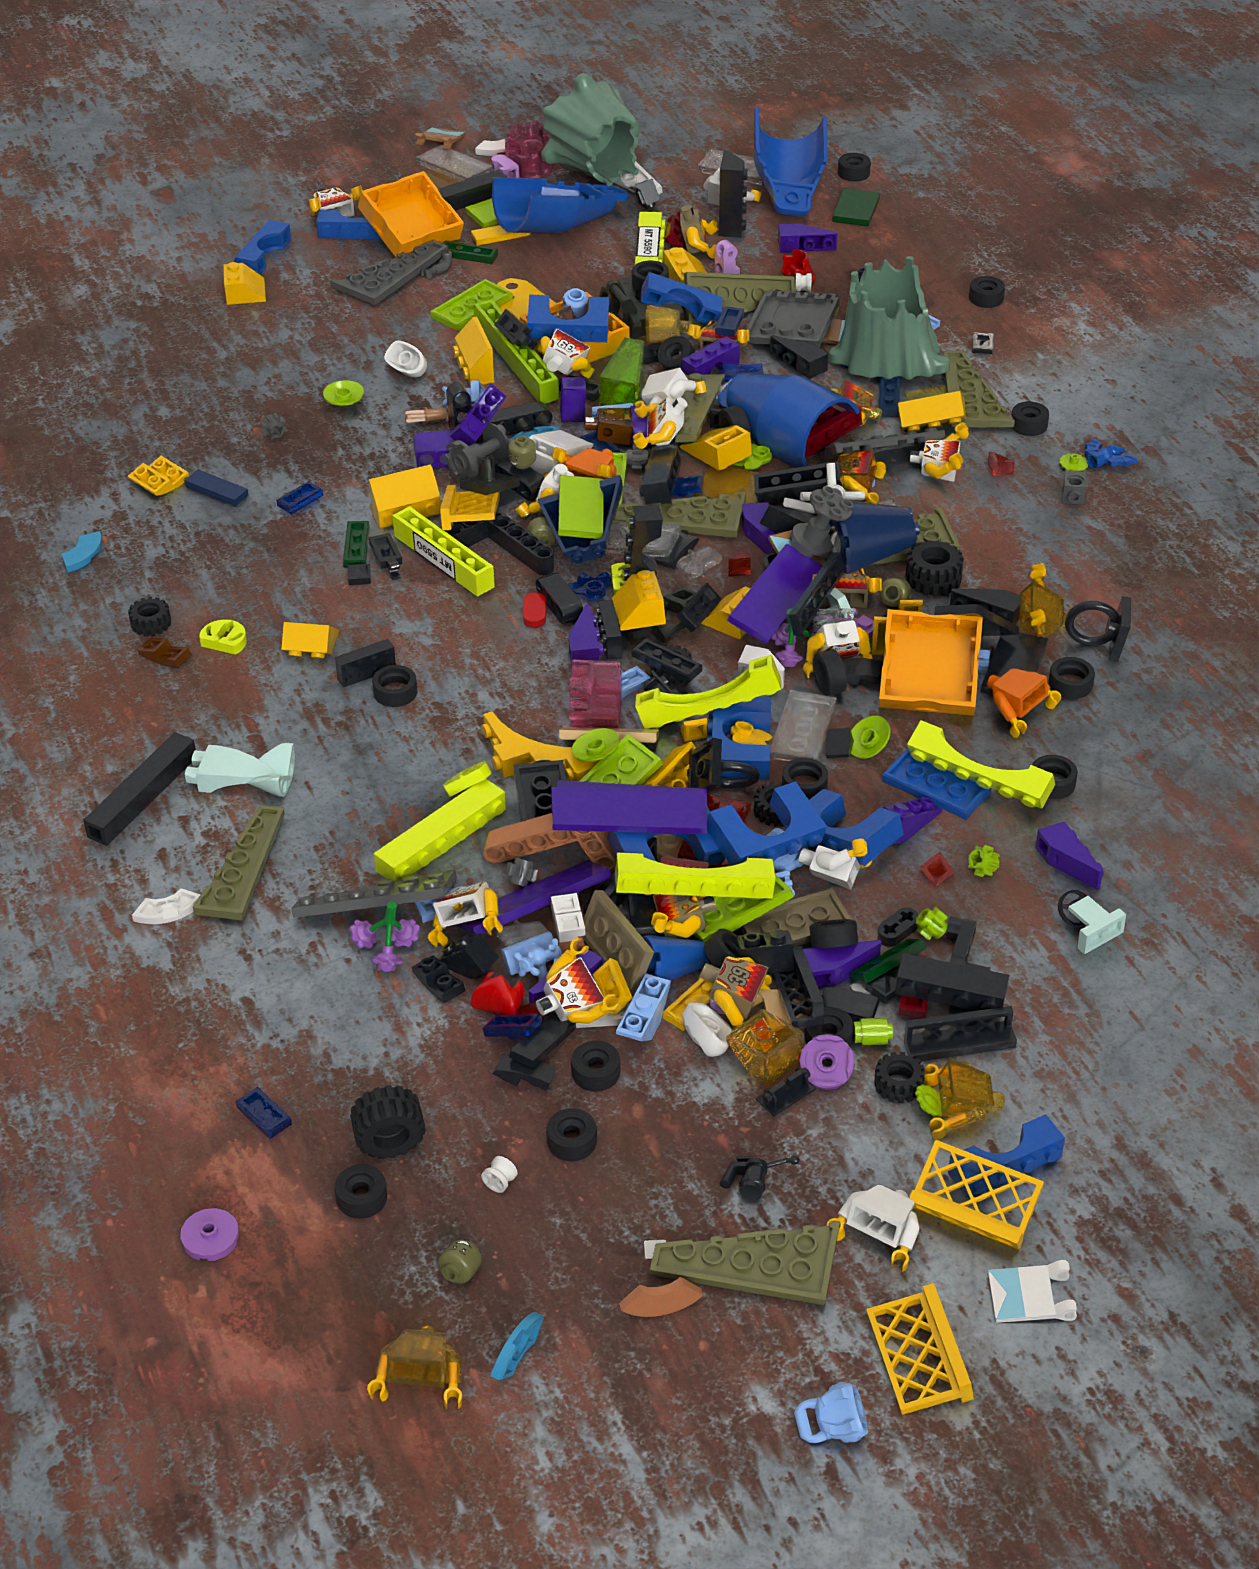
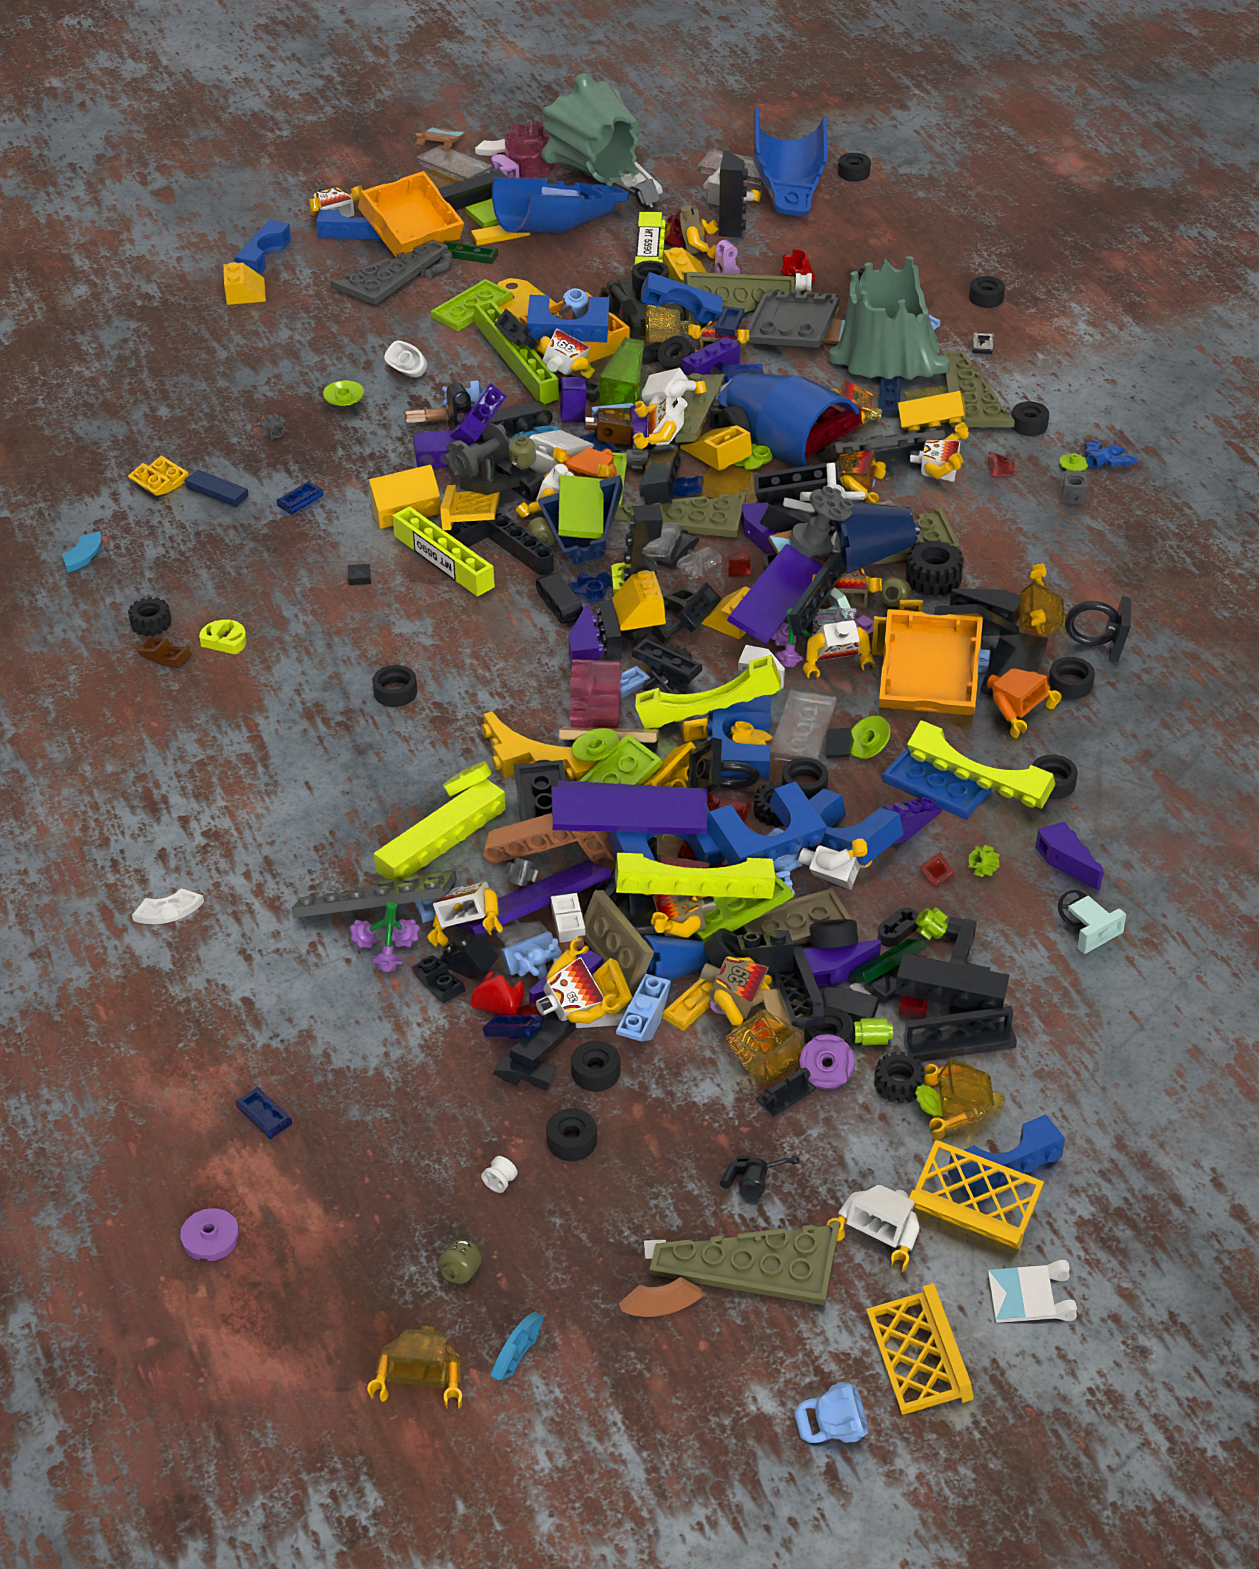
black brick [83,732,196,846] -> none
light aqua hips [185,743,295,797] -> none
olive wing [193,805,285,921] -> none
yellow slope [281,622,339,659] -> none
black tyre [334,1164,388,1219] -> none
black piece [335,639,396,688] -> none
dark green tile [343,521,370,568] -> none
black tyre [350,1085,426,1159] -> none
black plate [369,533,403,580] -> none
yellow slope [452,316,494,386] -> none
red tile [523,593,546,628] -> none
white piece [682,1003,734,1057] -> none
black slope [770,335,828,379] -> none
dark purple slope [778,223,837,253] -> none
black tyre [813,649,847,696] -> none
dark green tile [832,188,880,226] -> none
black slope [842,658,883,685] -> none

